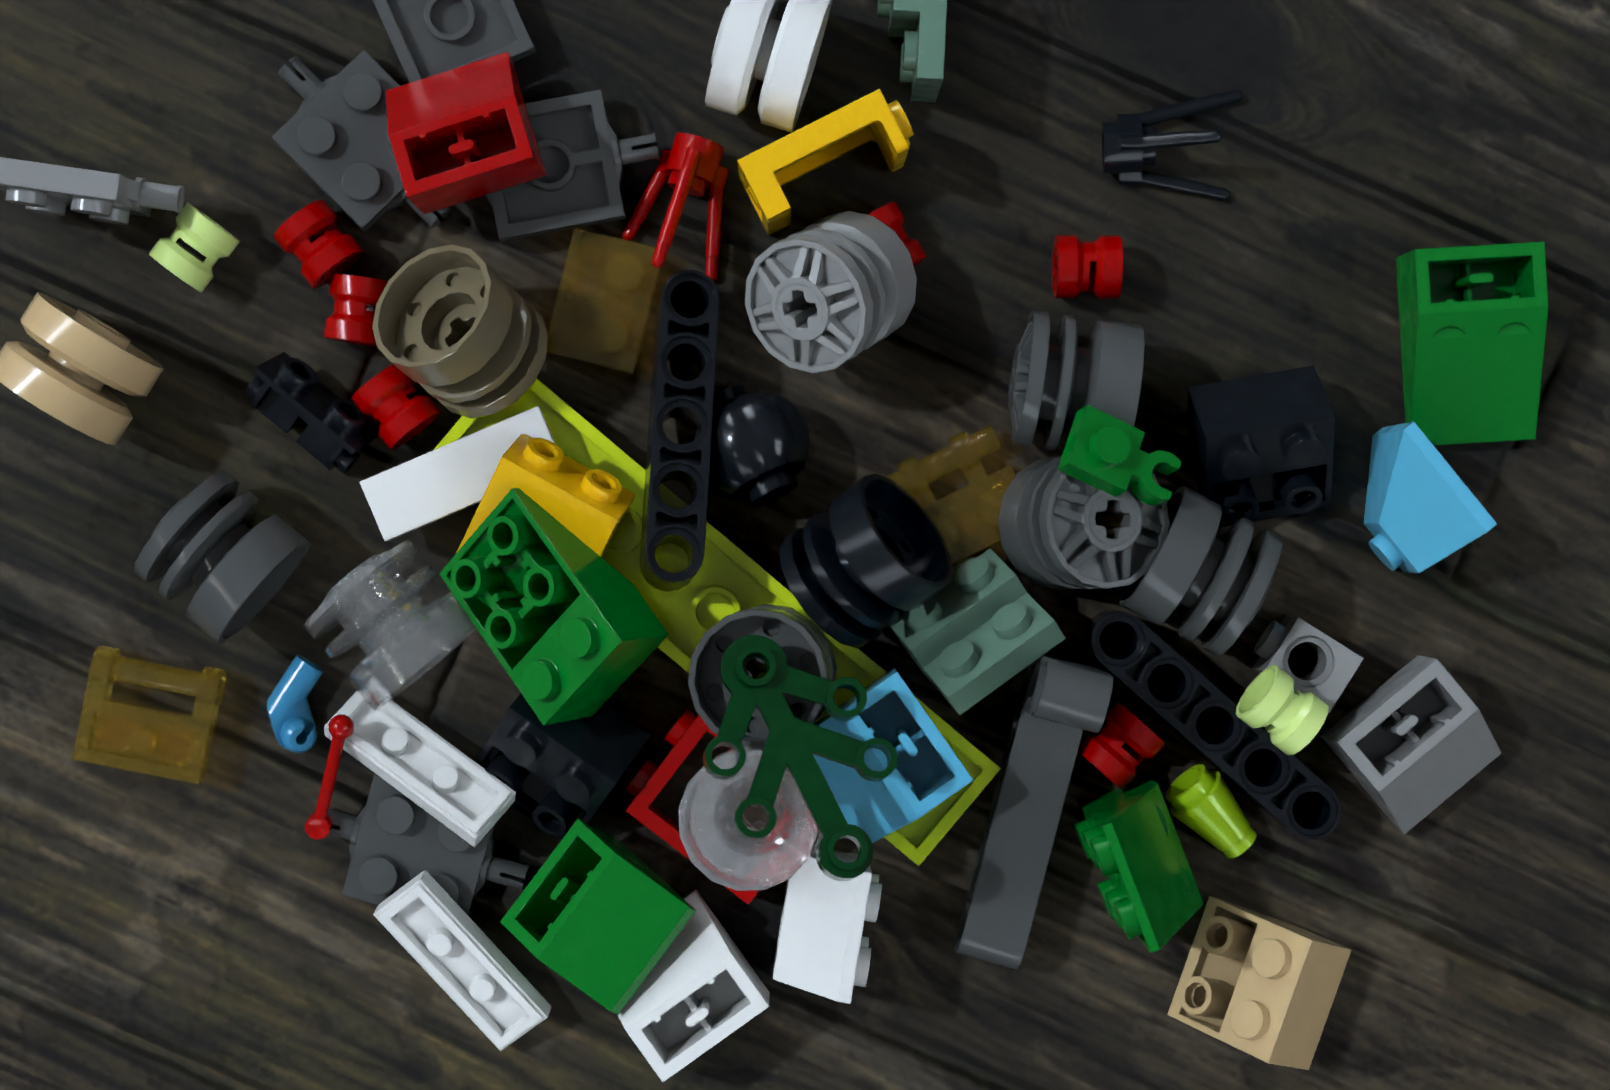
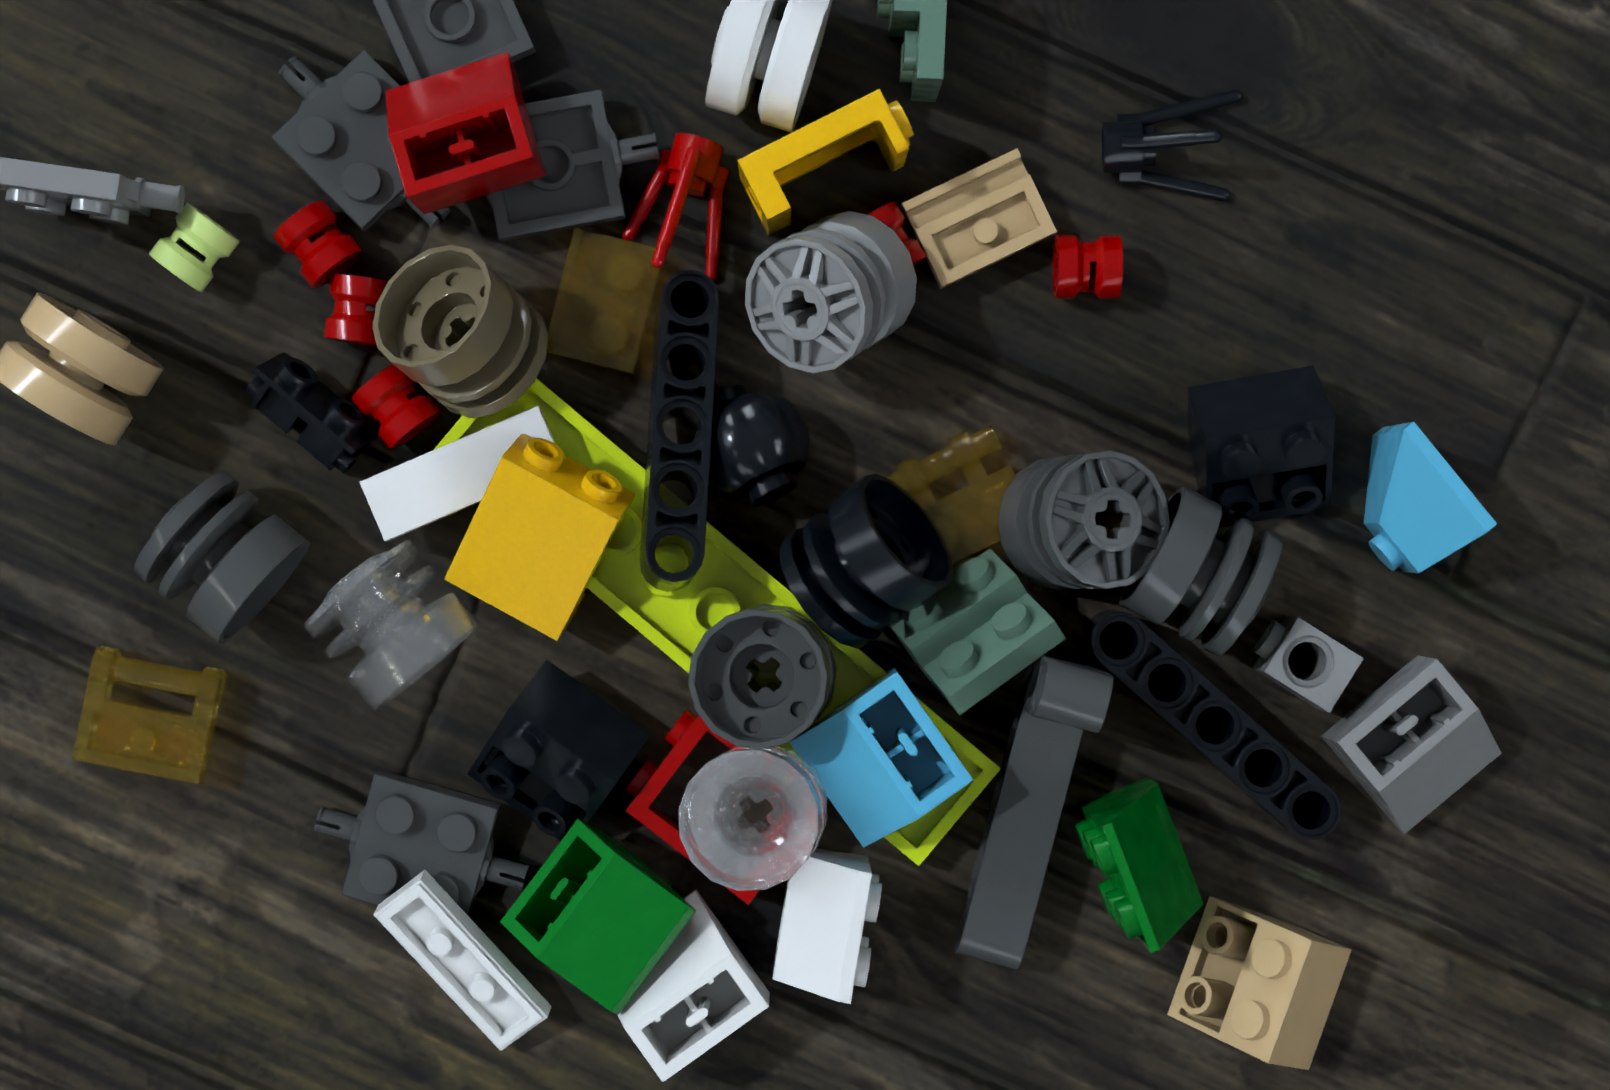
dark azure arm [267,654,324,753] -> none
red hinge [305,714,354,840] -> none
white tile [324,681,516,848] -> none
green slope [439,488,669,726] -> none
dark green plant [703,635,898,881] -> none
dark grey wheel [1008,310,1145,451] -> none
green plate [1057,405,1182,506] -> none
red wheel [1078,702,1165,792] -> none
lime cone [1165,764,1257,859] -> none
yellowish green wheel [1235,665,1329,755] -> none
green slope [1396,242,1548,446] -> none
none -> tan plate [901,148,1057,289]

